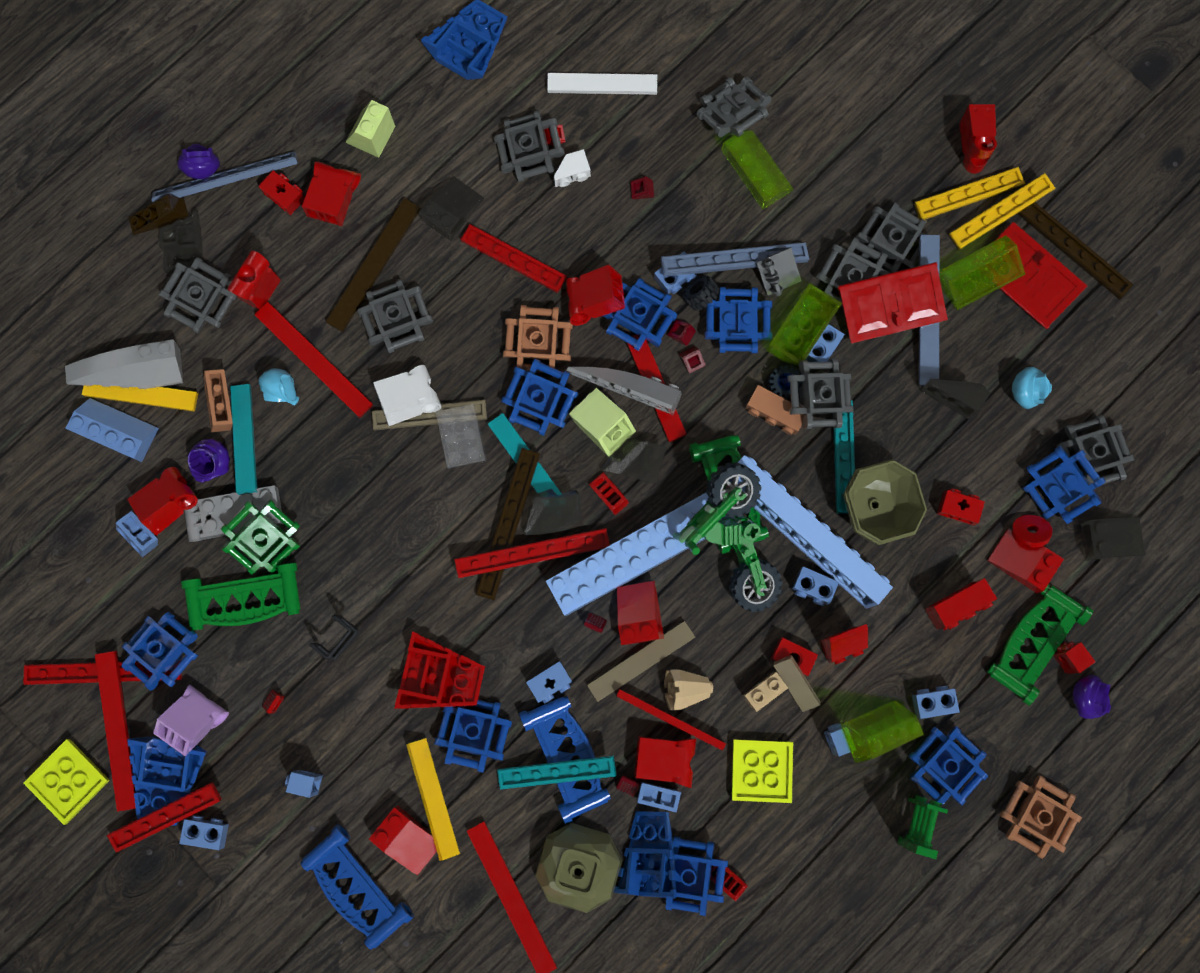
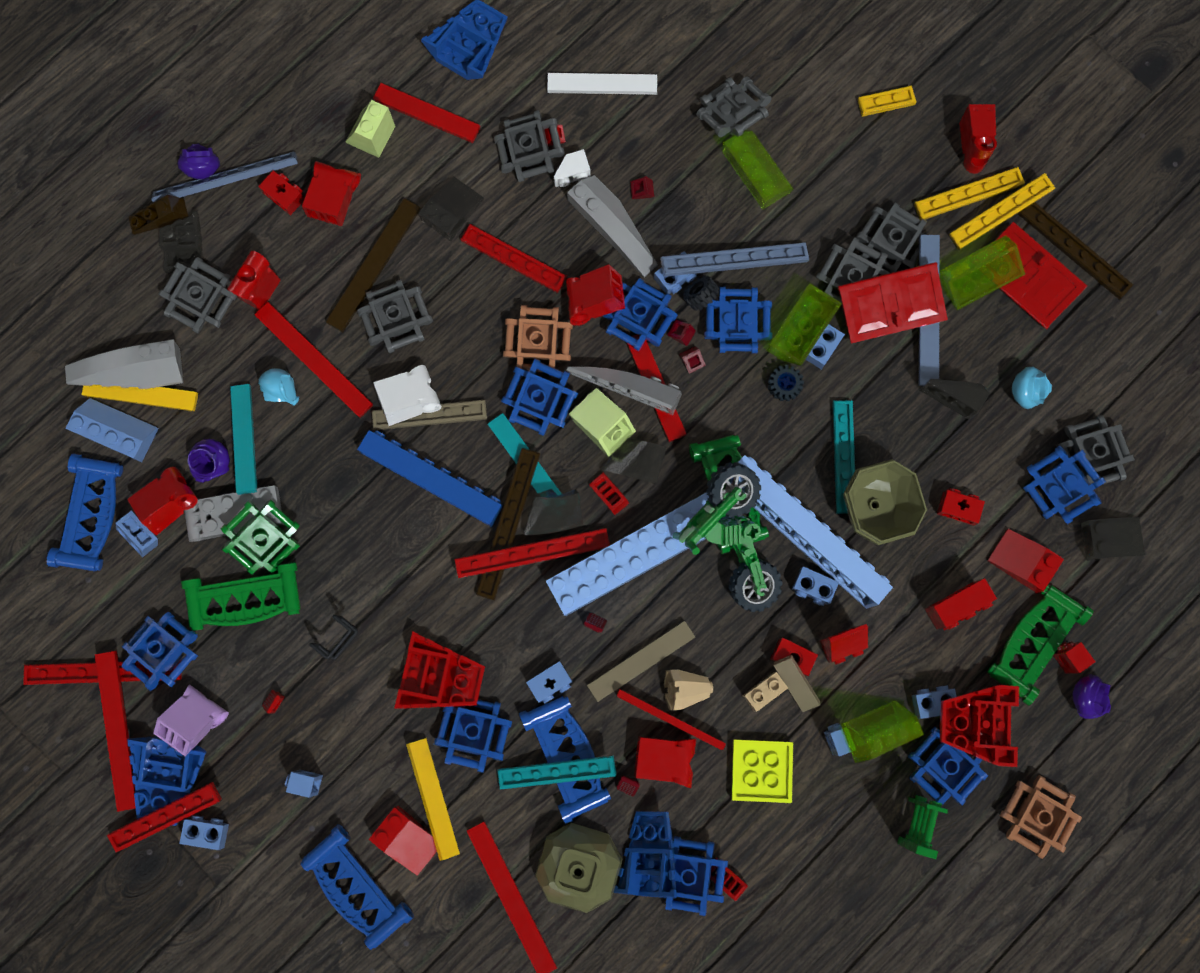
neon yellow plate [24,739,110,825] -> none
nougat brick [203,369,233,432] -> none
clear brick [436,404,487,468] -> none
red slope [617,581,664,645] -> none
medium blue brick [637,781,681,813] -> none
nougat brick [745,385,804,435] -> none
dark grey hinge [756,247,801,296] -> none
dark grey brick [787,360,854,429] -> none
red tile [1012,515,1053,548] -> none
none -> blue piece [47,454,123,572]
none -> blue brick [357,430,503,527]
none -> red tile [373,83,481,143]
none -> light grey wedge [567,175,658,278]
none -> yellow tile [858,85,916,117]
none -> red wedge [940,685,1019,767]

